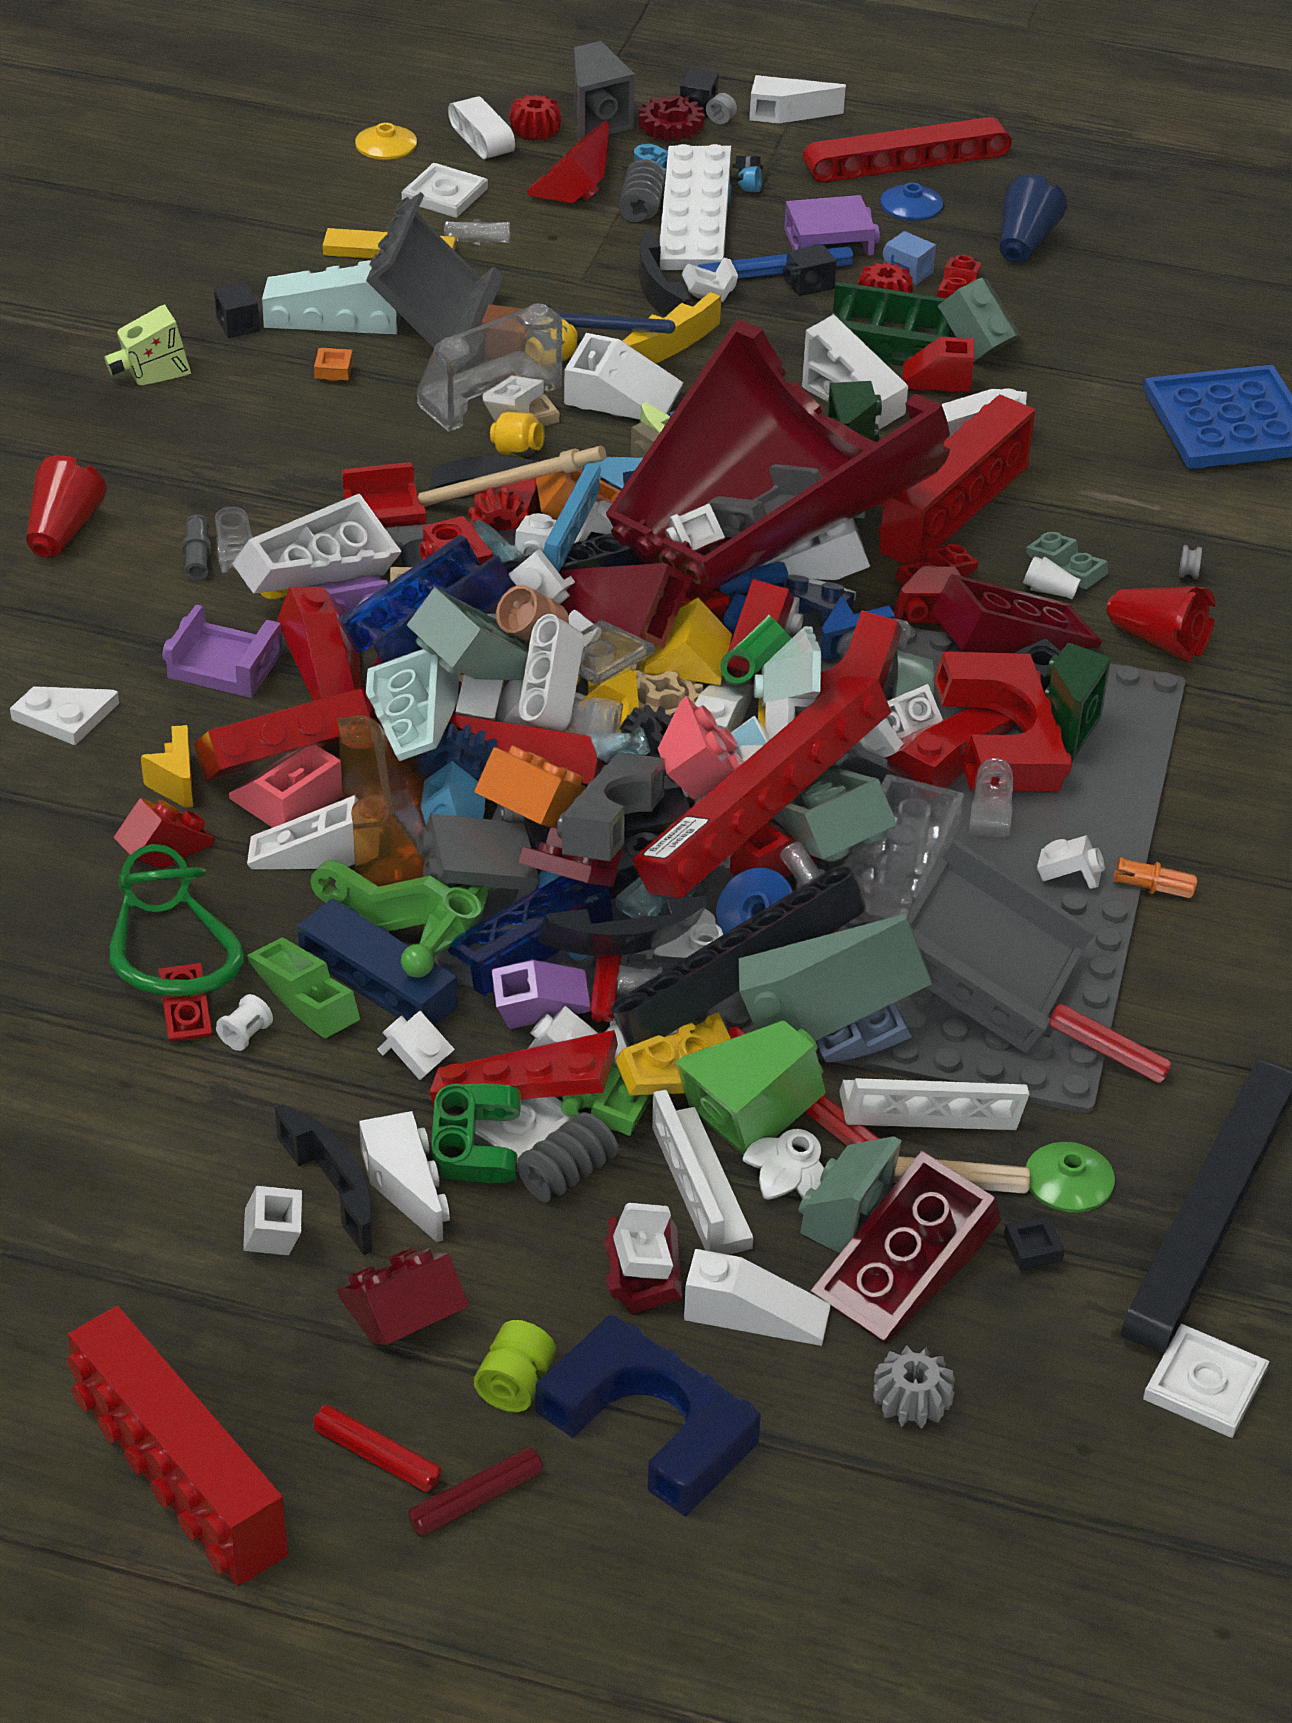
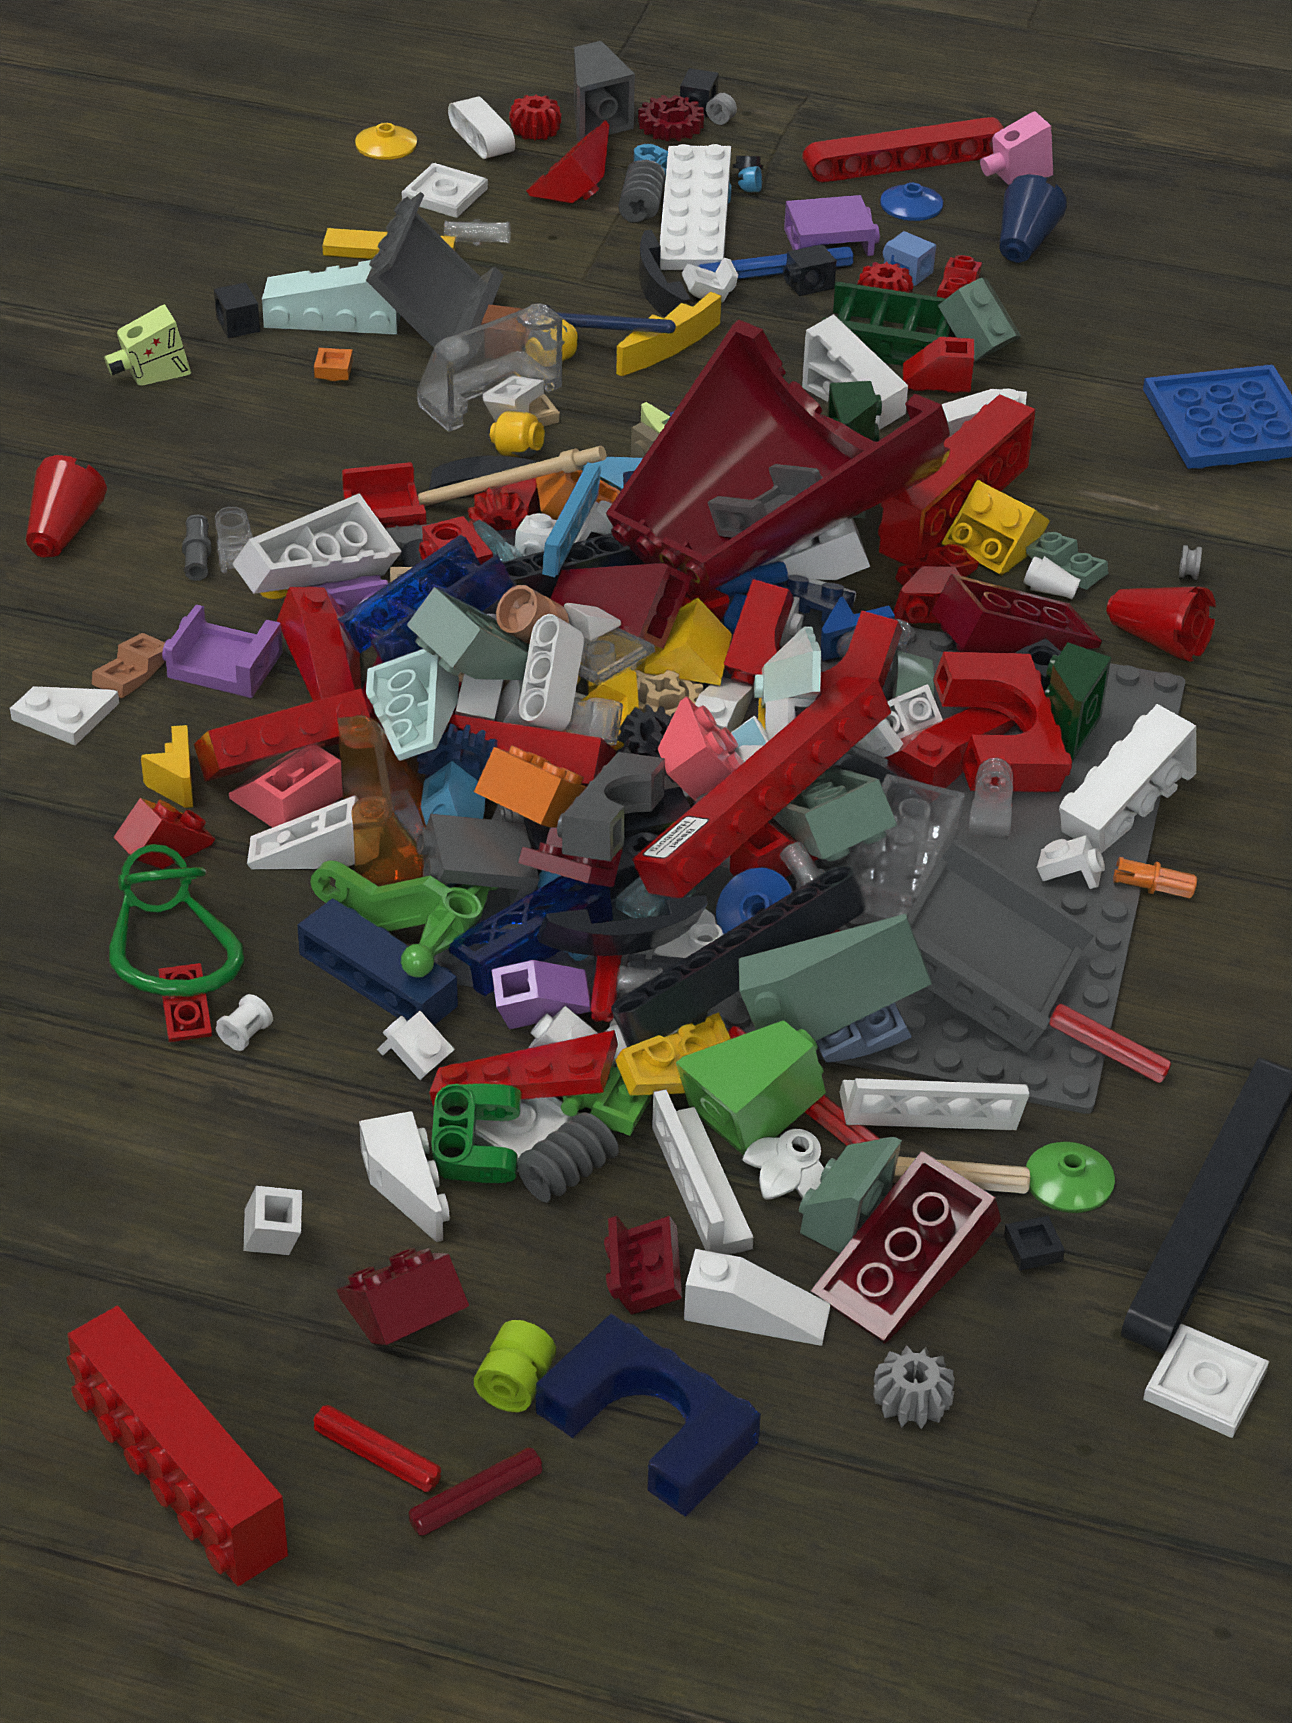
bright green slope [247,937,360,1039] -> none
black slope [275,1105,373,1255] -> none
white bracket [508,549,575,604] -> none
white slope [564,333,683,420] -> none
clear light blue slope [590,727,650,763] -> none
white bracket [613,1203,673,1279] -> none
white bracket [665,503,725,552] -> none
green piece [721,615,792,687] -> none
white slope [749,75,846,123] -> none
none -> nougat slope [92,633,165,698]
none -> white slope [564,603,621,641]
none -> yellow slope [942,480,1050,575]
none -> bright pink torso [980,111,1053,185]
none -> white wedge [1059,704,1196,853]

